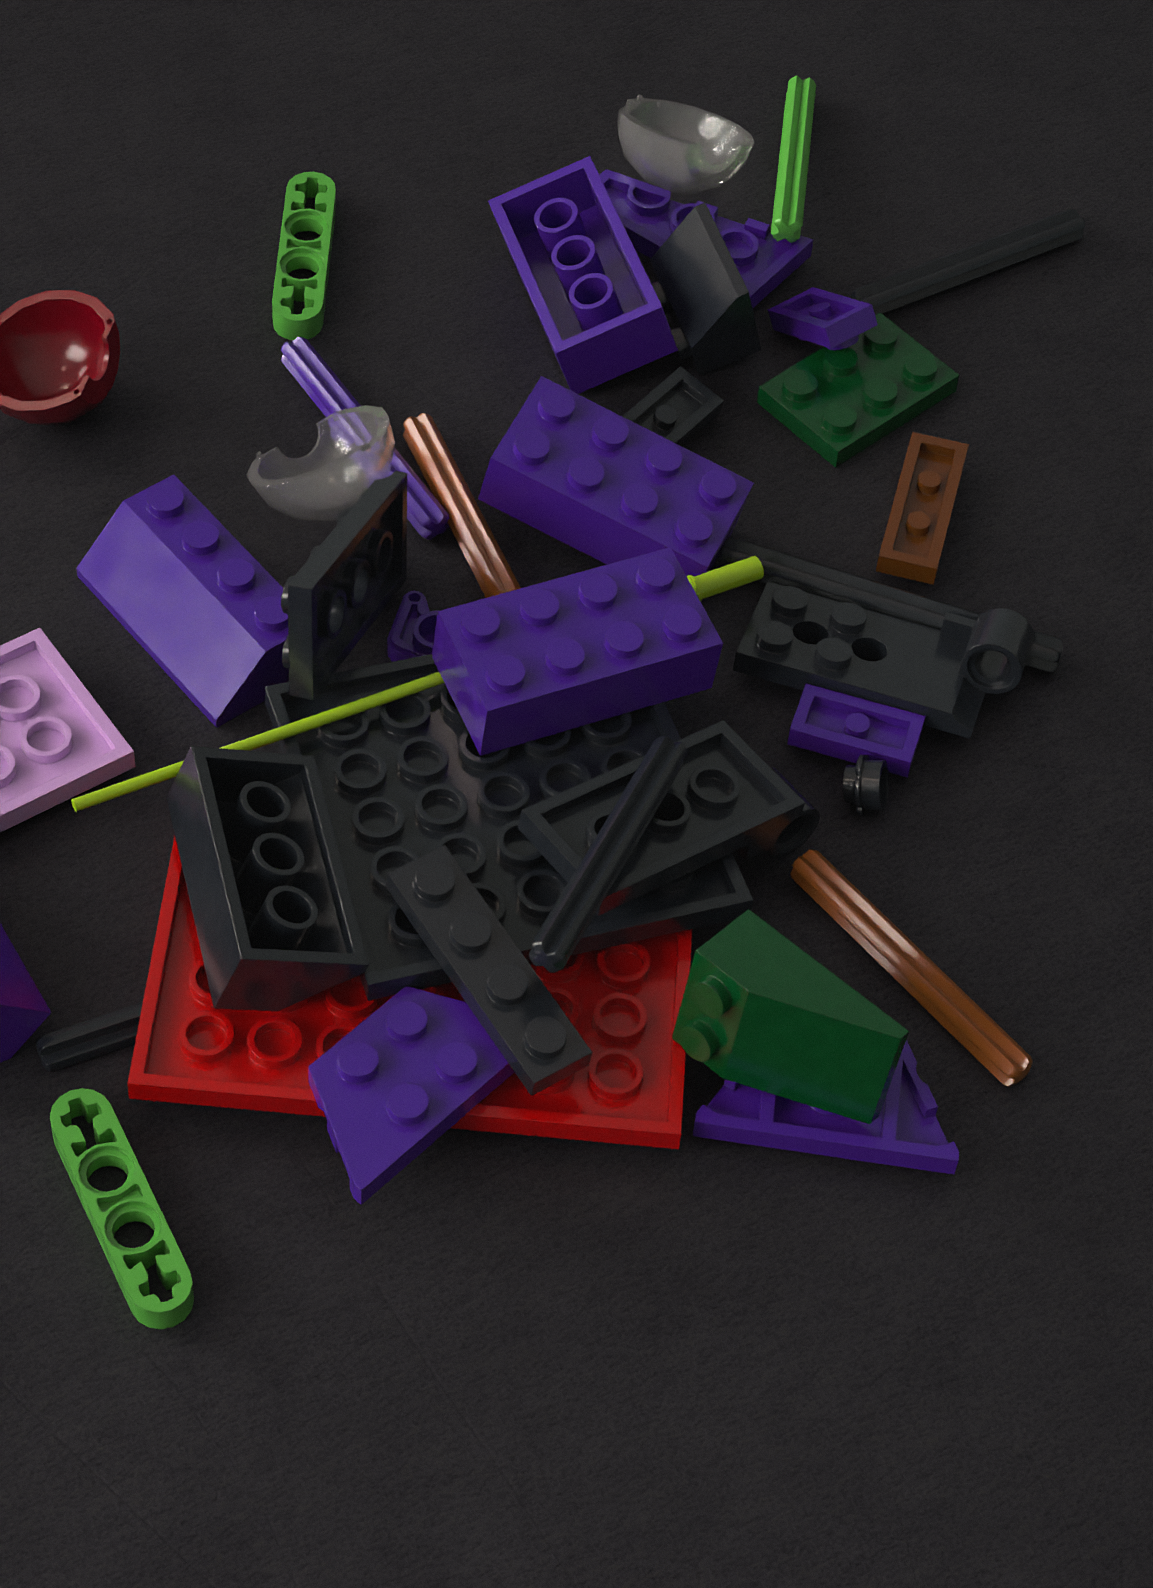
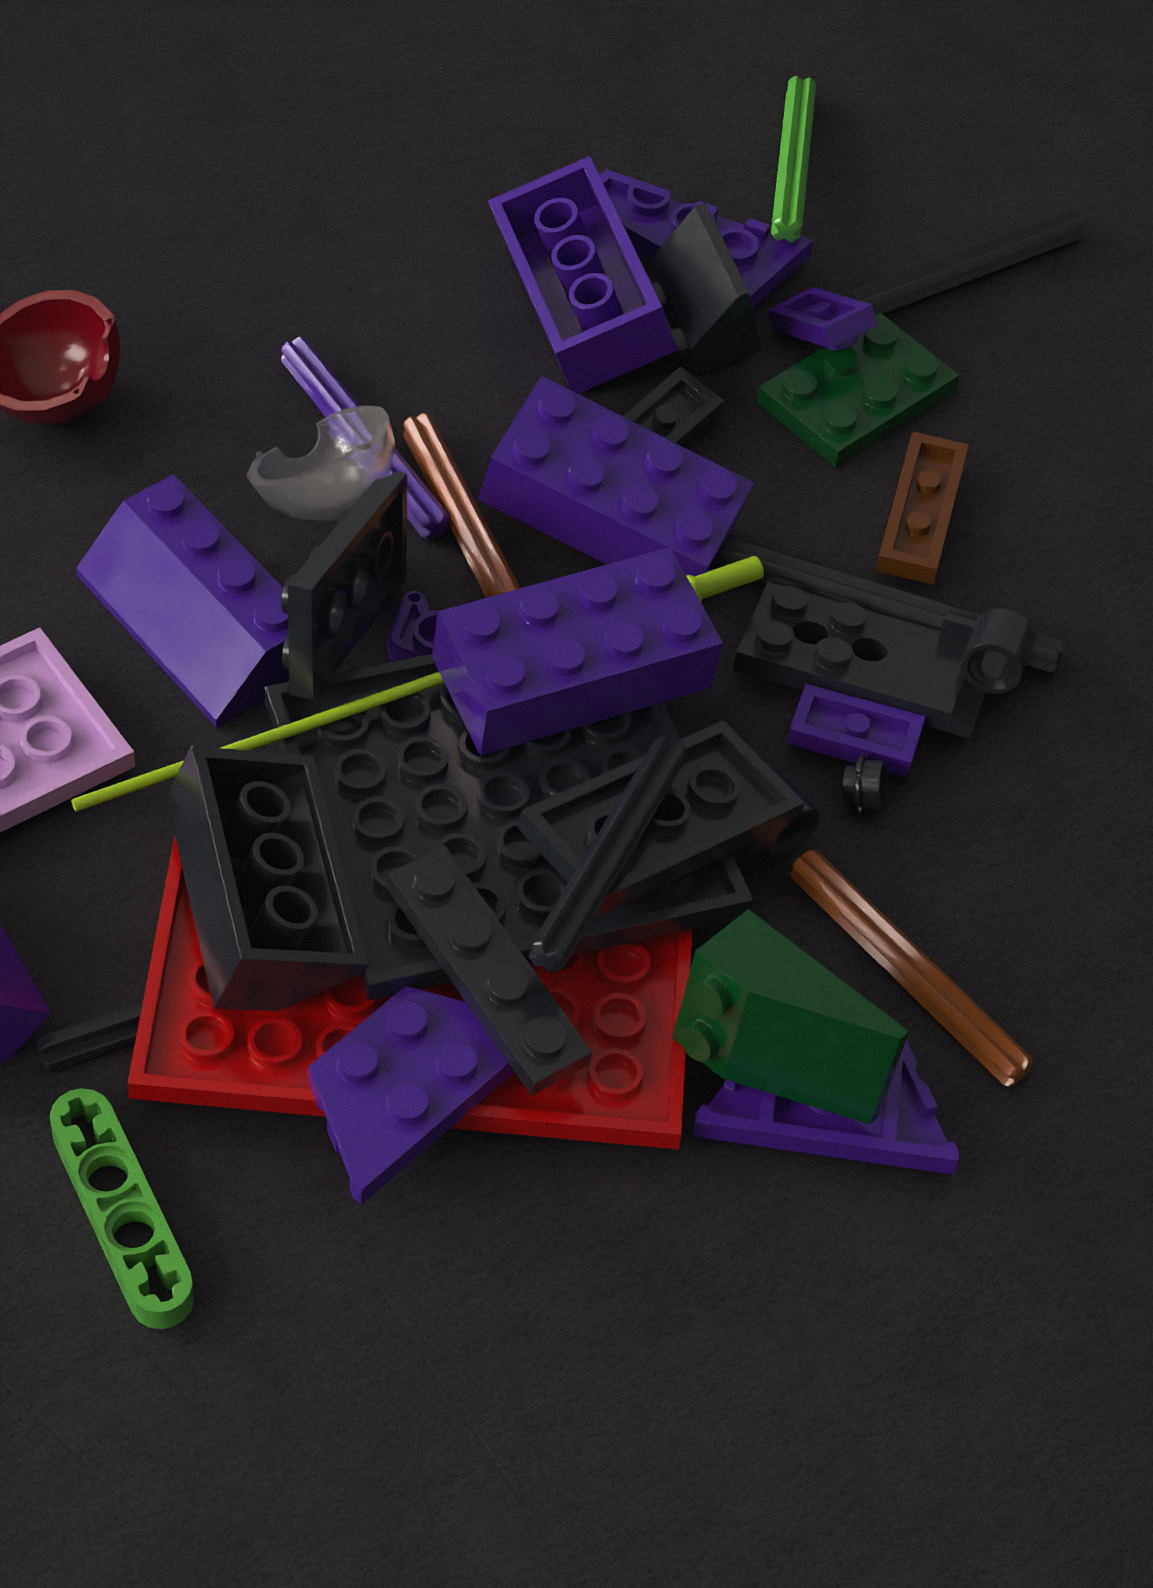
bright green beam [272,172,336,340] -> none
clear cylinder [617,94,755,196] -> none

